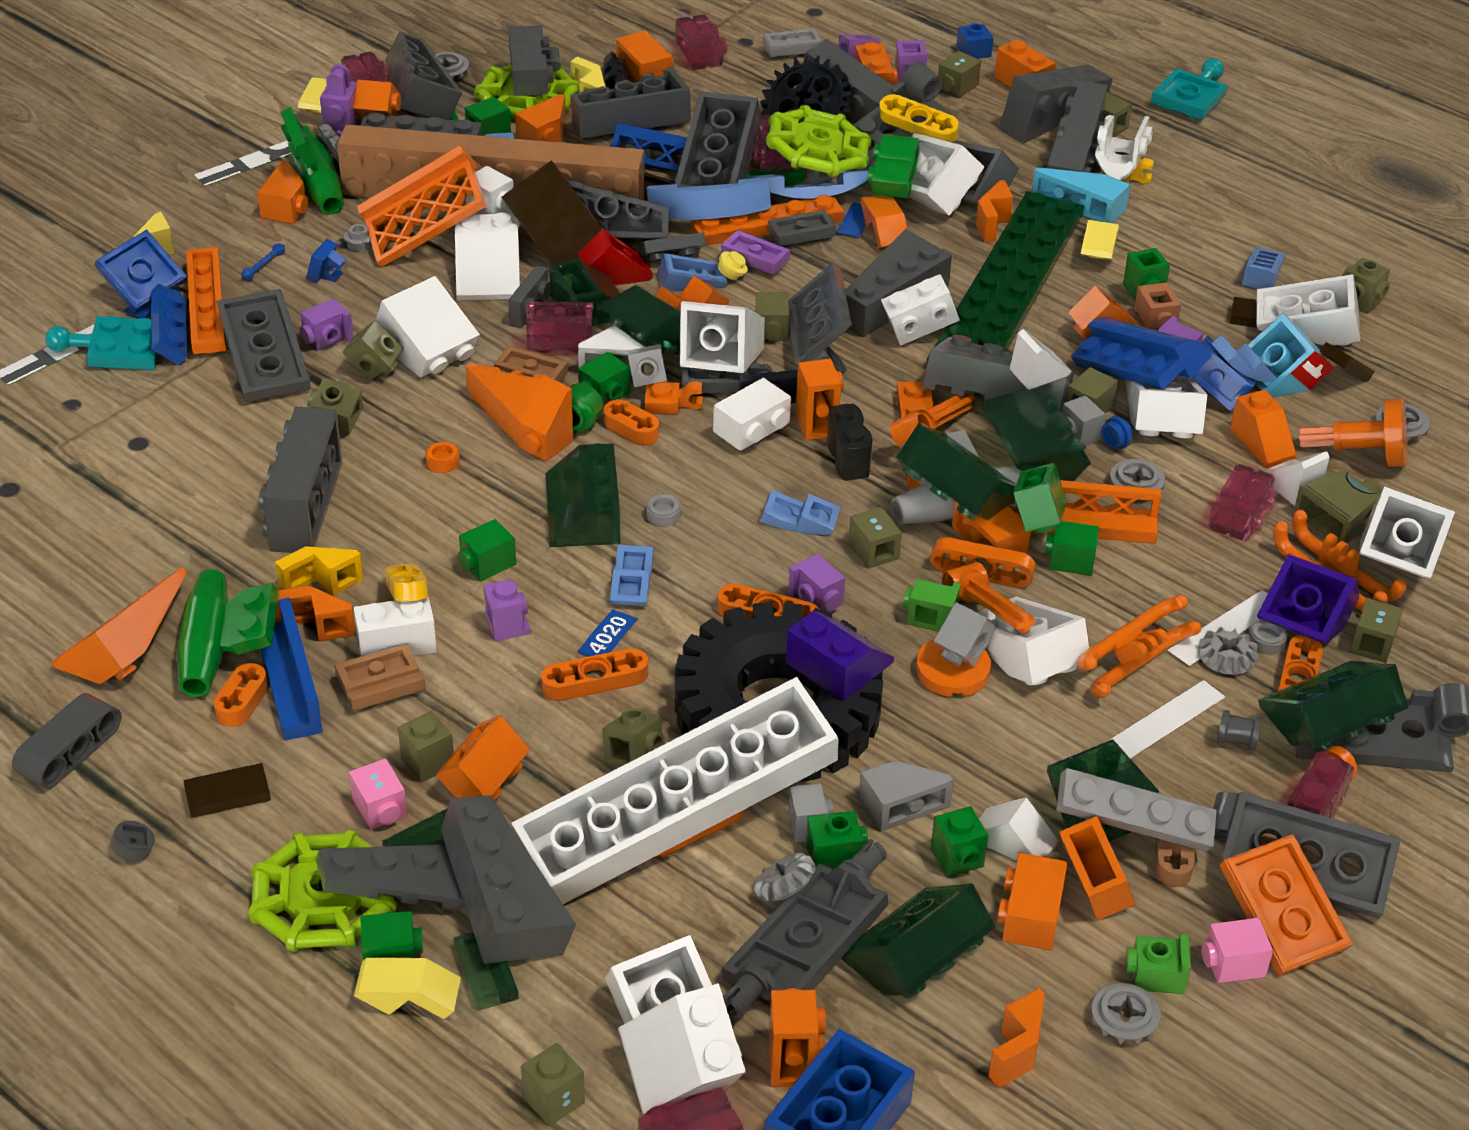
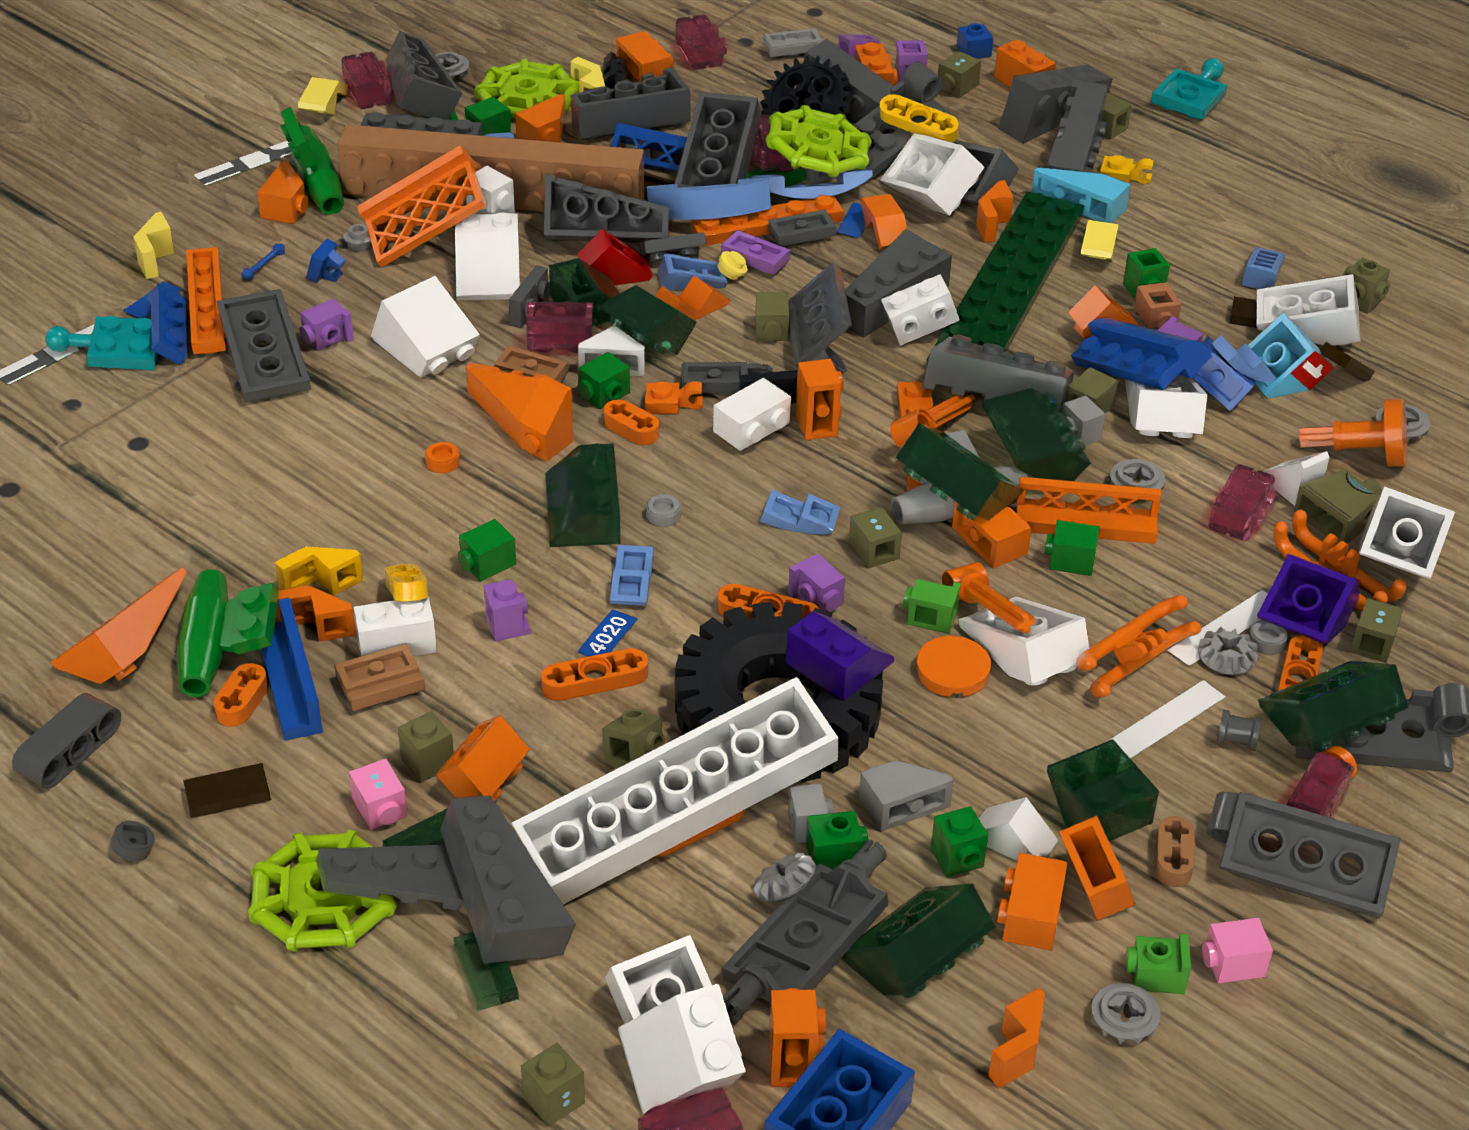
blue tile [94,229,187,313] -> none
dark grey brick [259,406,343,553] -> none
olive brick [307,377,363,435] -> none
light grey gear [318,123,340,165] -> none
medium lavender brick [320,64,362,138] -> none
olive brick [342,320,403,380] -> none
orange slope [353,79,401,118] -> none
light yellow slope [354,958,461,1019] -> none
green brick [361,911,423,960] -> none
dark brown tile [501,160,602,273] -> none
dark grey piece [508,25,561,96] -> none
green head [569,383,603,433] -> none
light grey plate [628,344,667,387] -> none
white slope [680,301,765,373] -> none
pearl dark grey brick [827,403,873,481] -> none
green brick [867,134,920,198] -> none
orange beam [930,537,1036,588] -> none
light grey brick [934,602,996,667] -> none
white slope [1009,329,1072,390] -> none
green brick [1013,463,1067,533] -> none
light grey plate [1056,768,1217,852] -> none
white piece [1095,115,1153,180] -> none
blue plate [1101,416,1132,449] -> none
orange tile [1219,834,1353,977] -> none
orange slope [1230,389,1296,468] -> none

